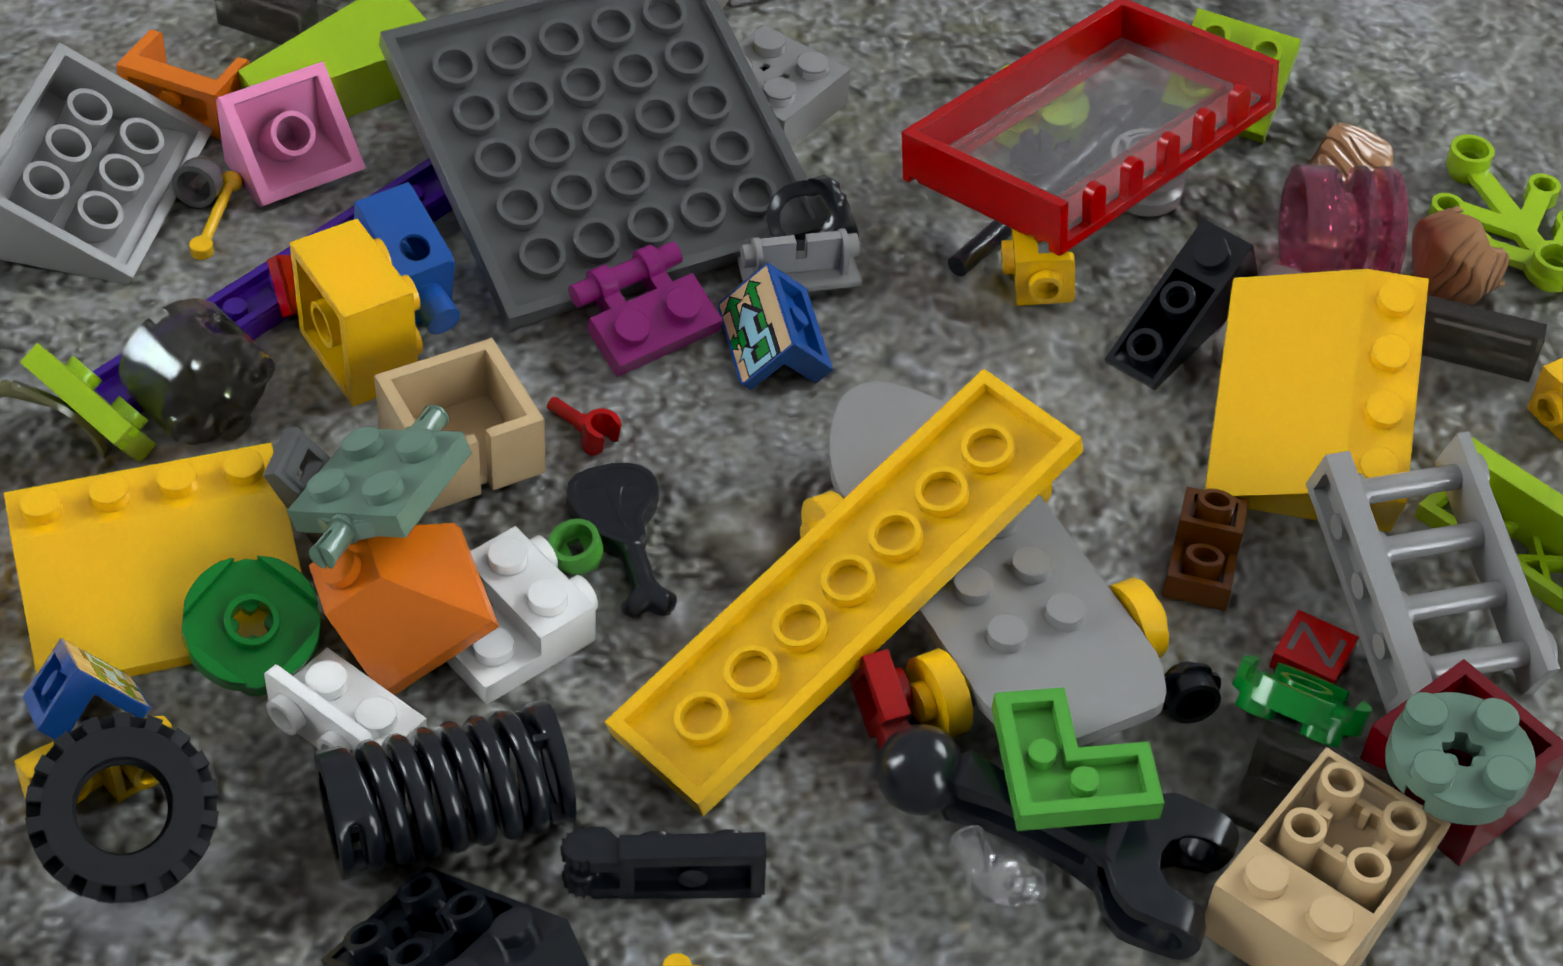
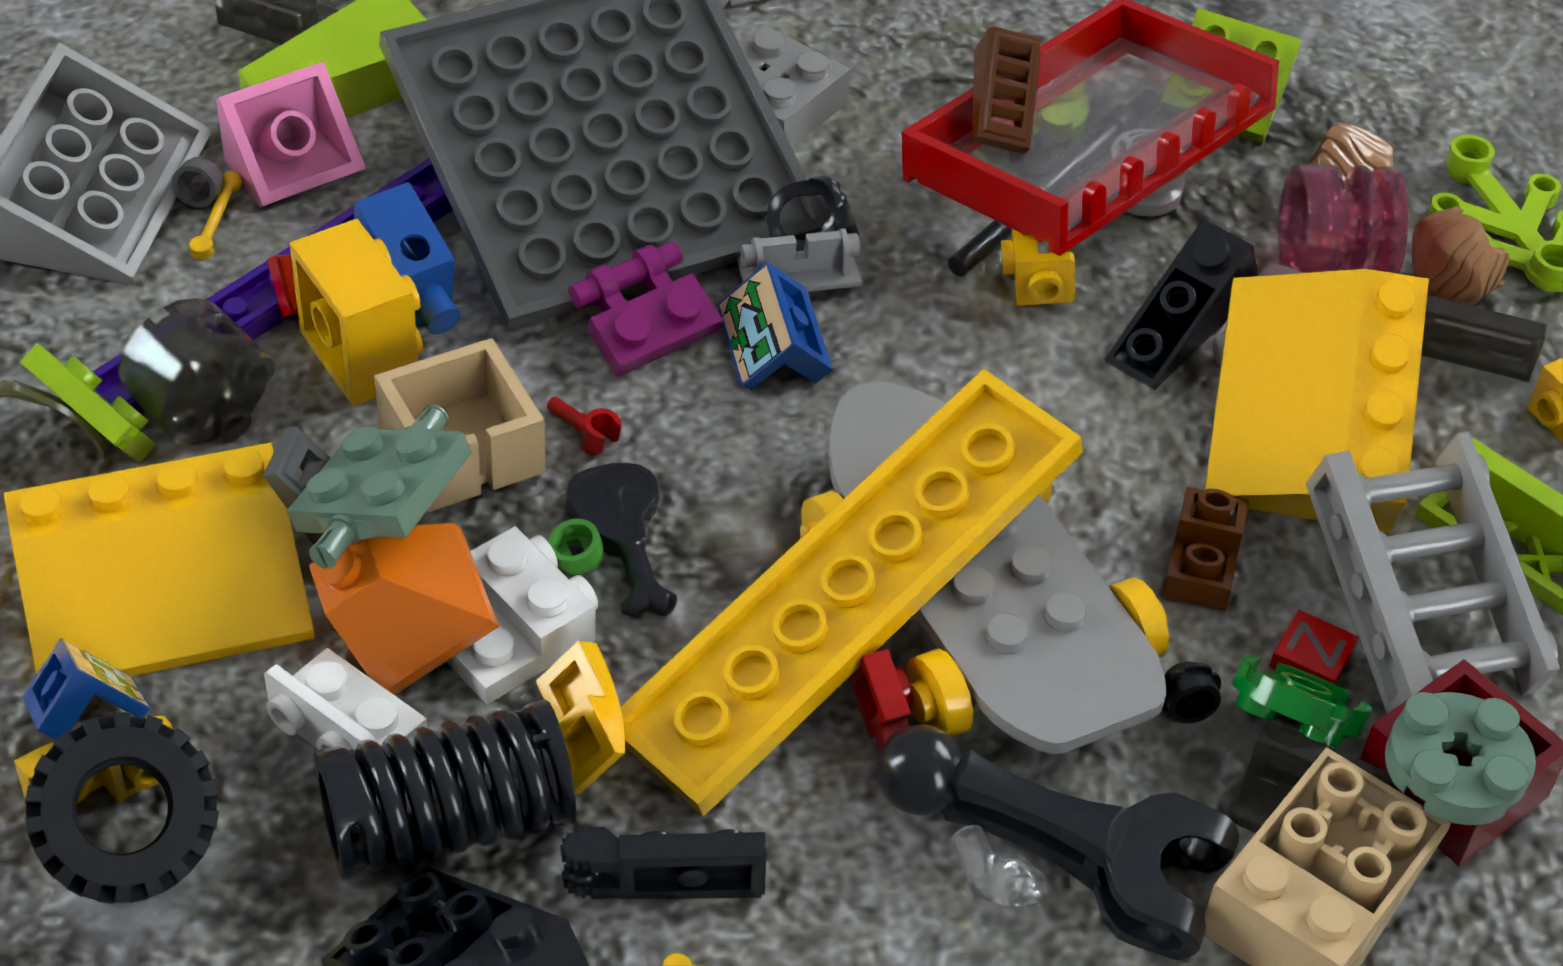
orange panel [116,29,250,140] -> none
green plate [182,555,321,697] -> none
bright green plate [991,687,1165,831] -> none
none -> yellow slope [535,641,625,794]
none -> reddish brown slope [973,27,1040,155]

